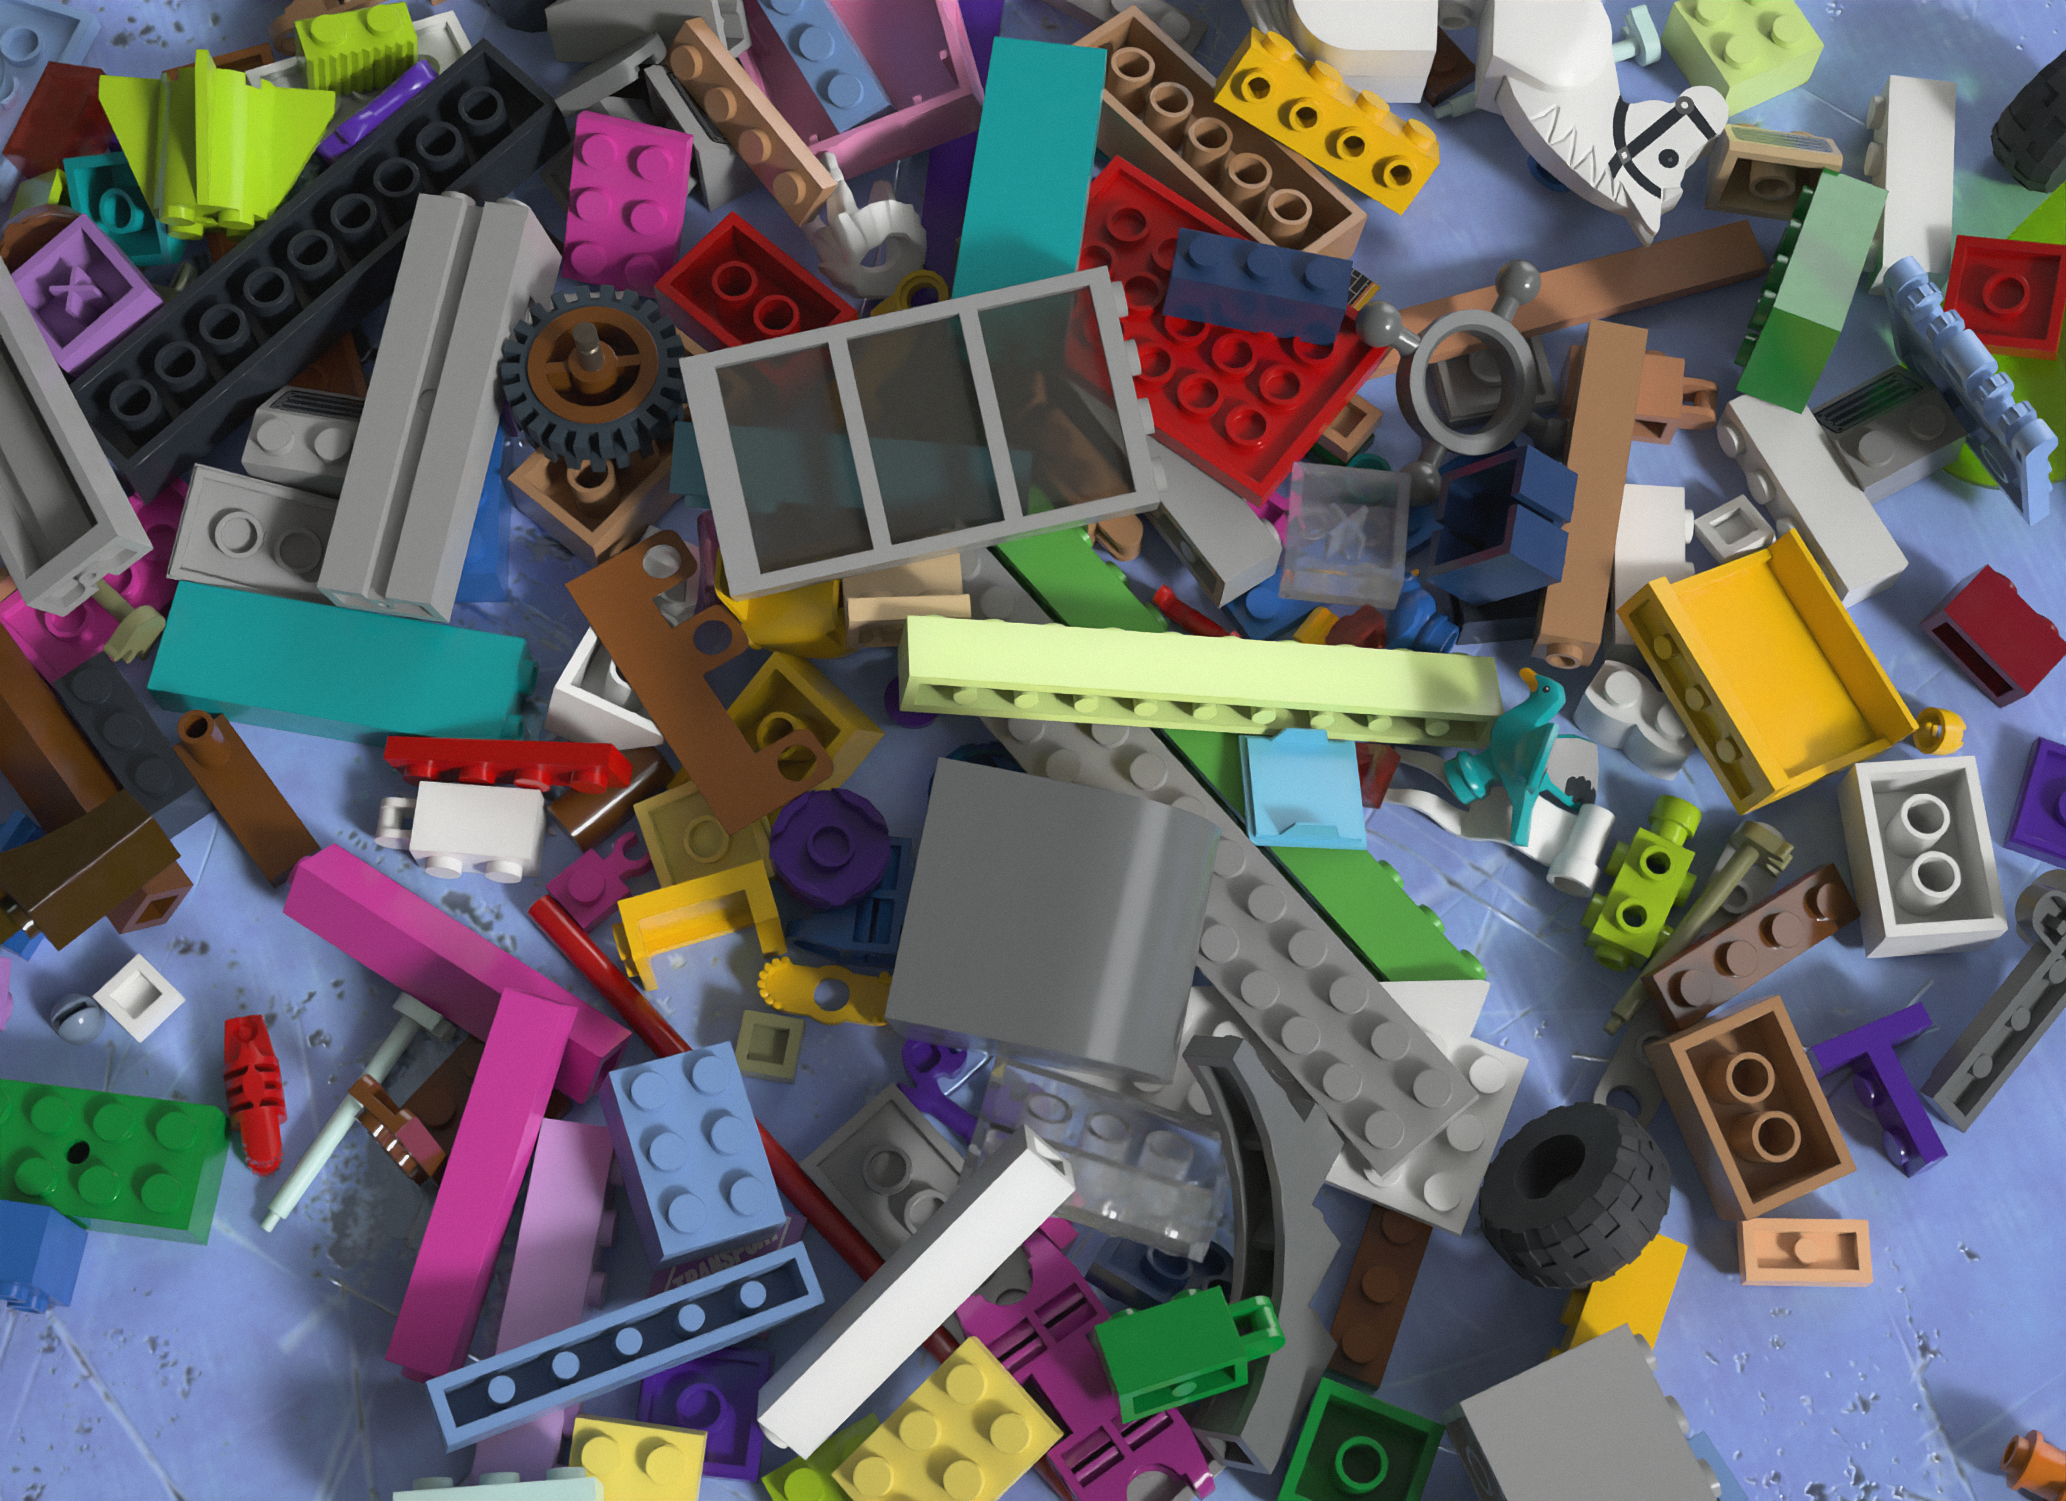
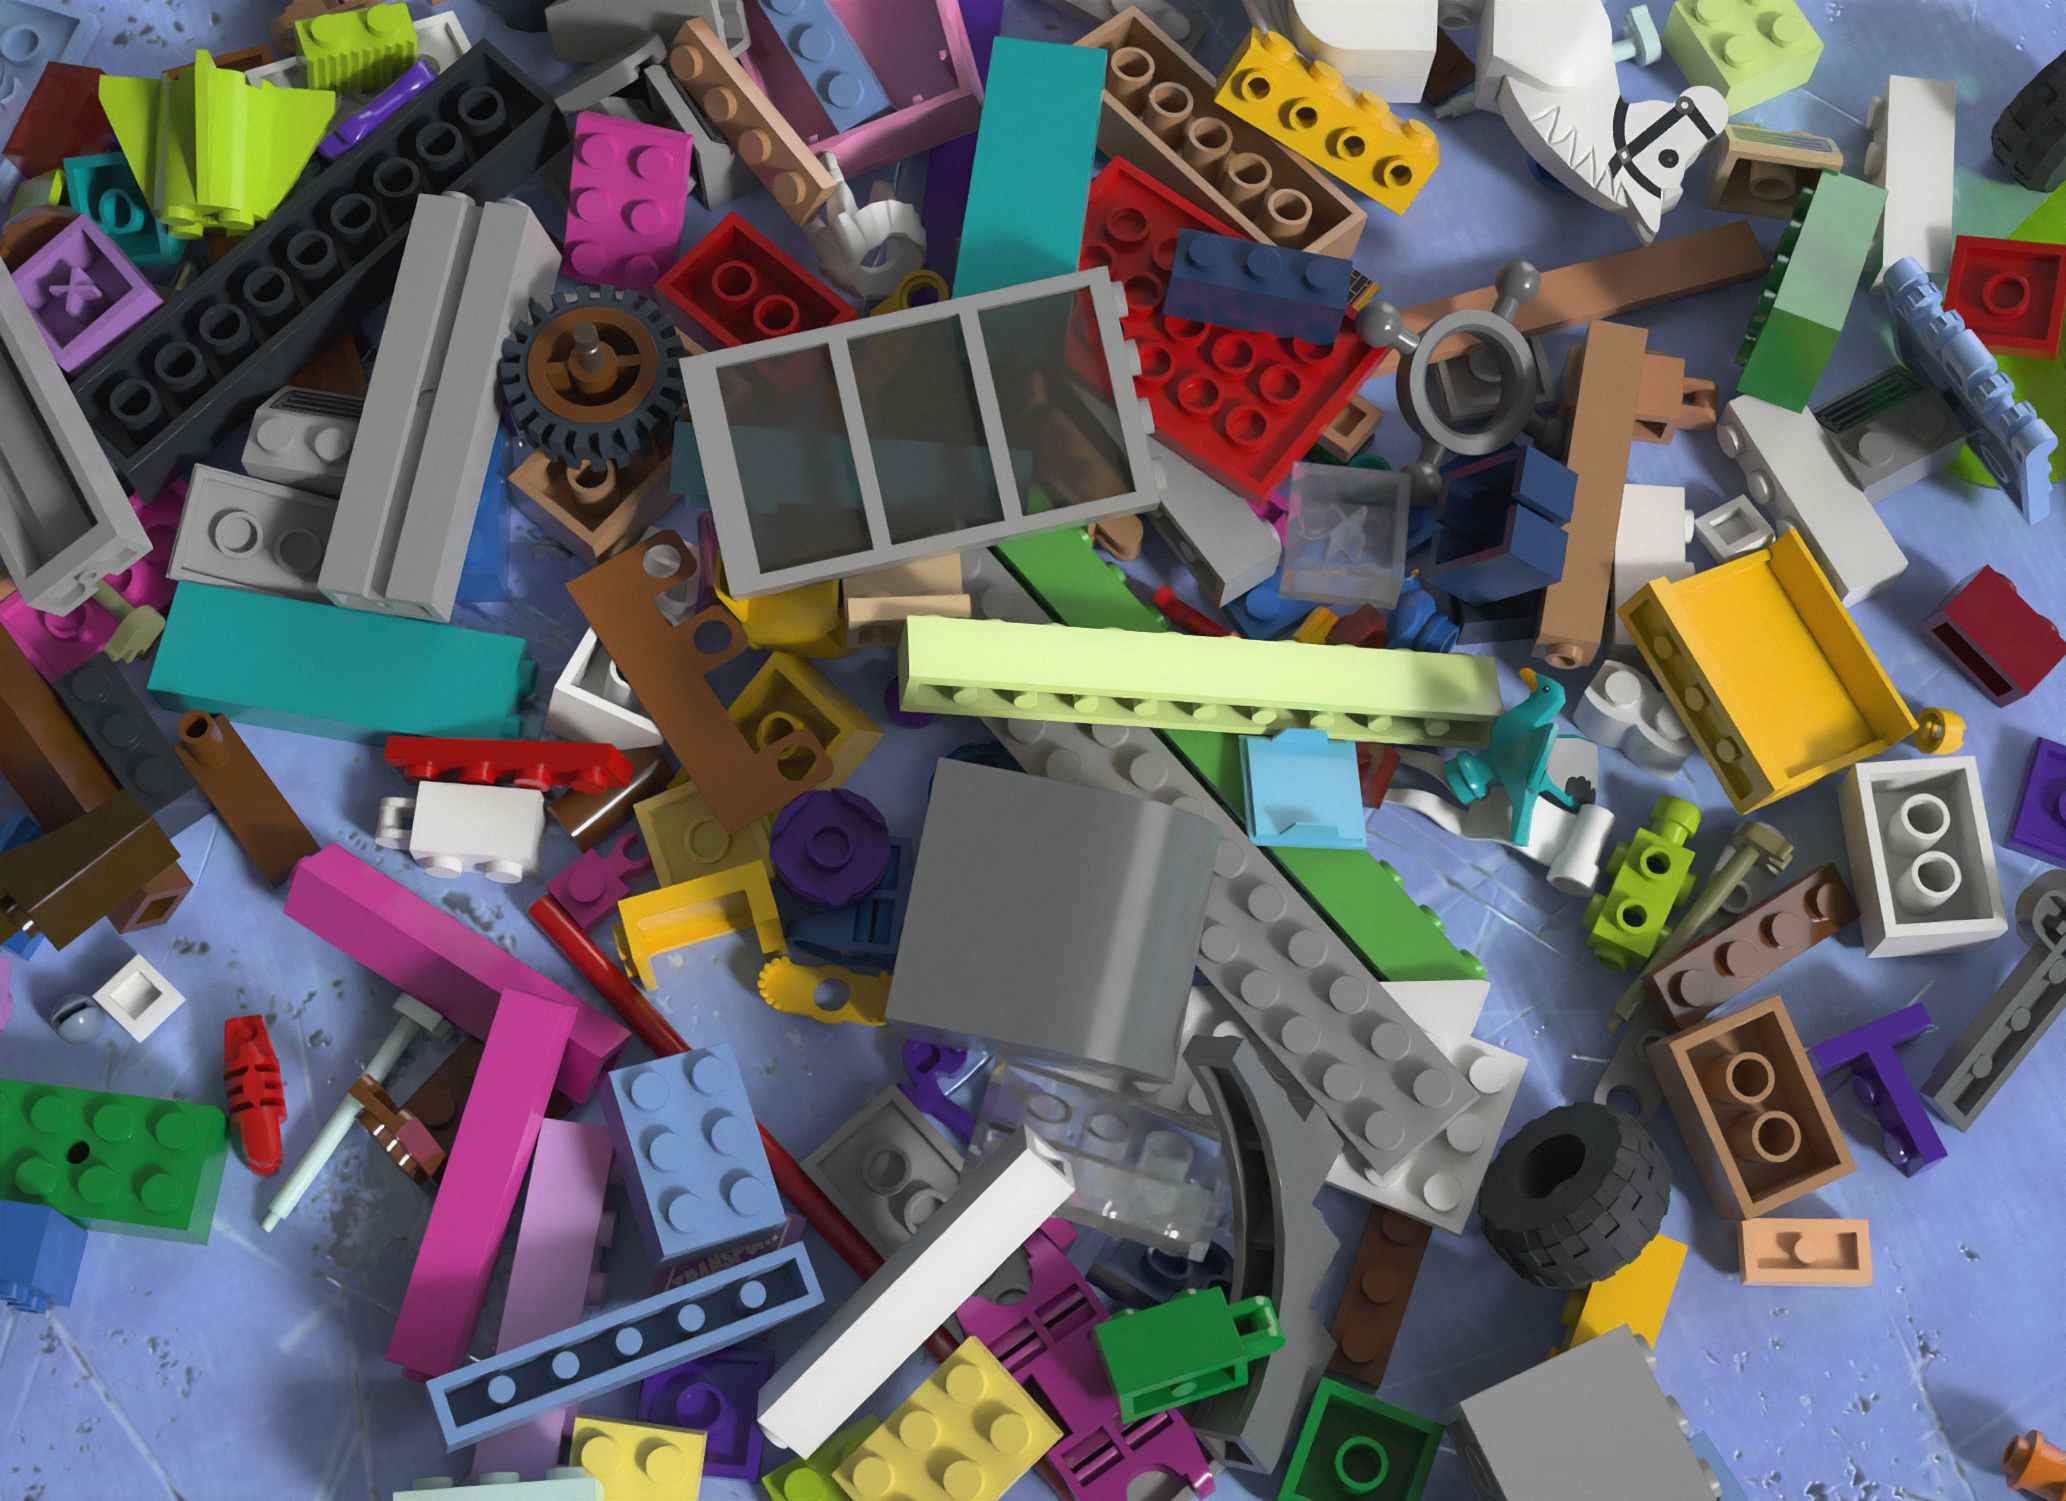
olive plate [735,1009,806,1085] -> none

